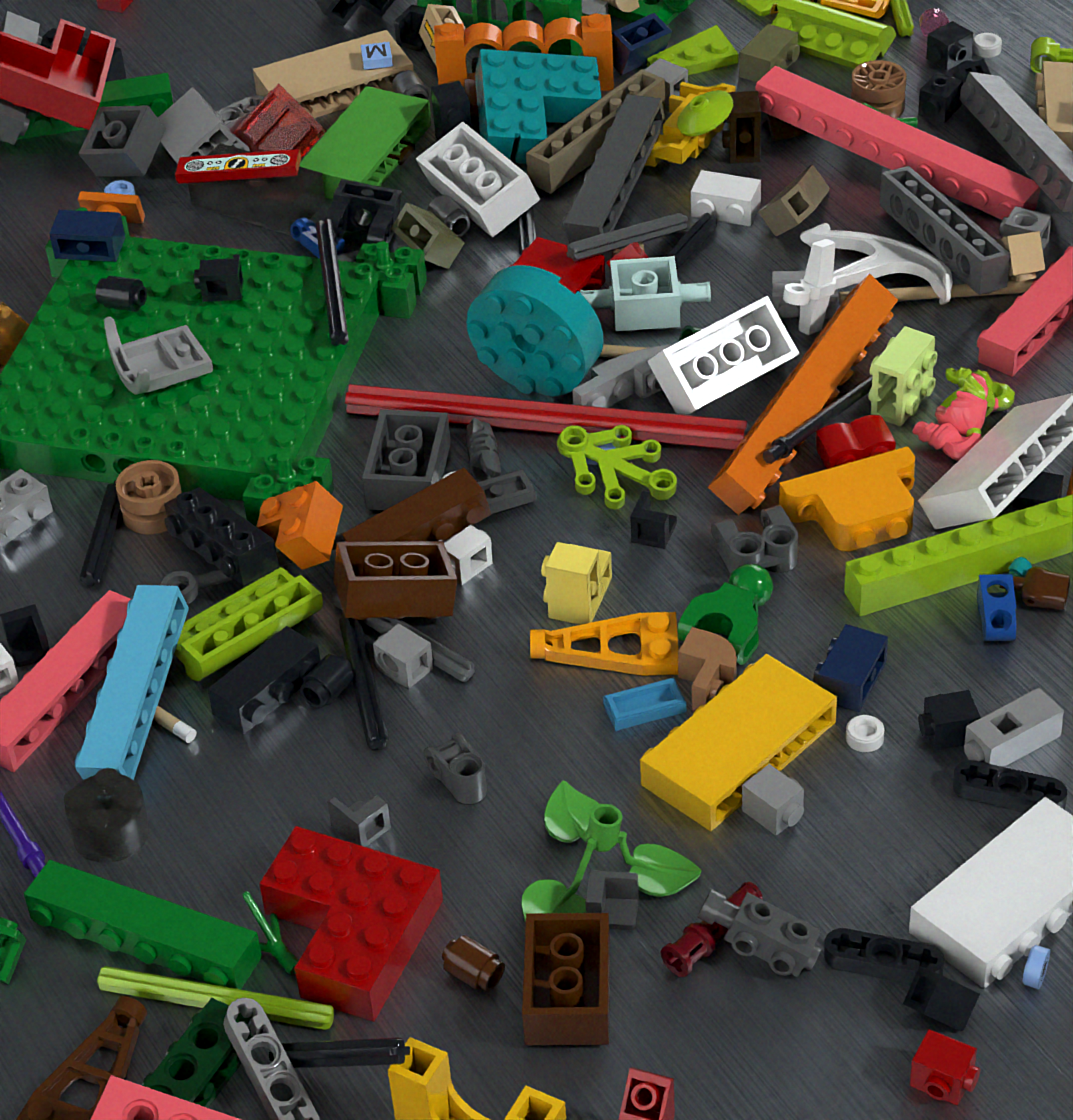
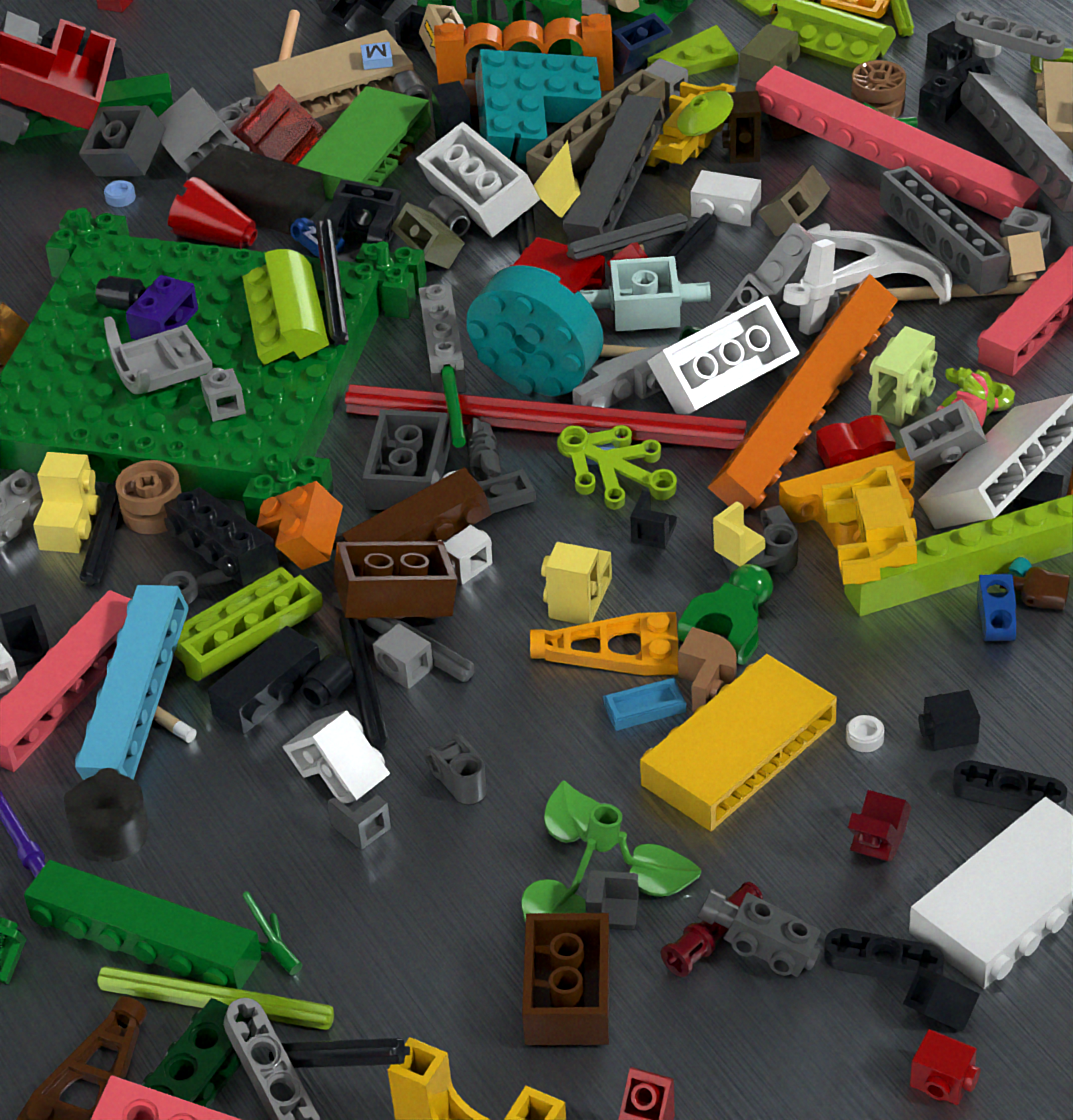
dark blue brick [49,210,126,262] -> none
orange tile [78,191,145,224] -> none
red tile [175,149,301,184] -> none
black brick [194,254,244,302] -> none
red brick [259,826,443,1022] -> none
reddish brown brick [442,935,505,992] -> none
light grey brick [742,764,804,836] -> none
black bar [763,375,873,464] -> none
dark blue brick [813,624,888,712] -> none
clear pink tile [919,8,949,37] -> none
light grey brick [964,687,1064,767] -> none
light blue tile [1022,945,1050,990] -> none
none -> light yellow brick [33,452,101,553]
none -> dark purple brick [126,275,198,340]
none -> red cone [168,177,258,249]
none -> light grey brick [200,368,246,422]
none -> lime brick [242,249,329,365]
none -> light nougat bar [278,10,300,61]
none -> white brick [282,710,390,804]
none -> light grey piece [419,284,466,448]
none -> light yellow slope [533,140,580,218]
none -> light grey slope [710,223,818,325]
none -> light yellow panel [713,501,765,566]
none -> yellow bracket [822,465,917,585]
none -> dark red brick [847,790,912,862]
none -> light grey brick [899,399,987,472]
none -> light grey beam [955,8,1065,60]

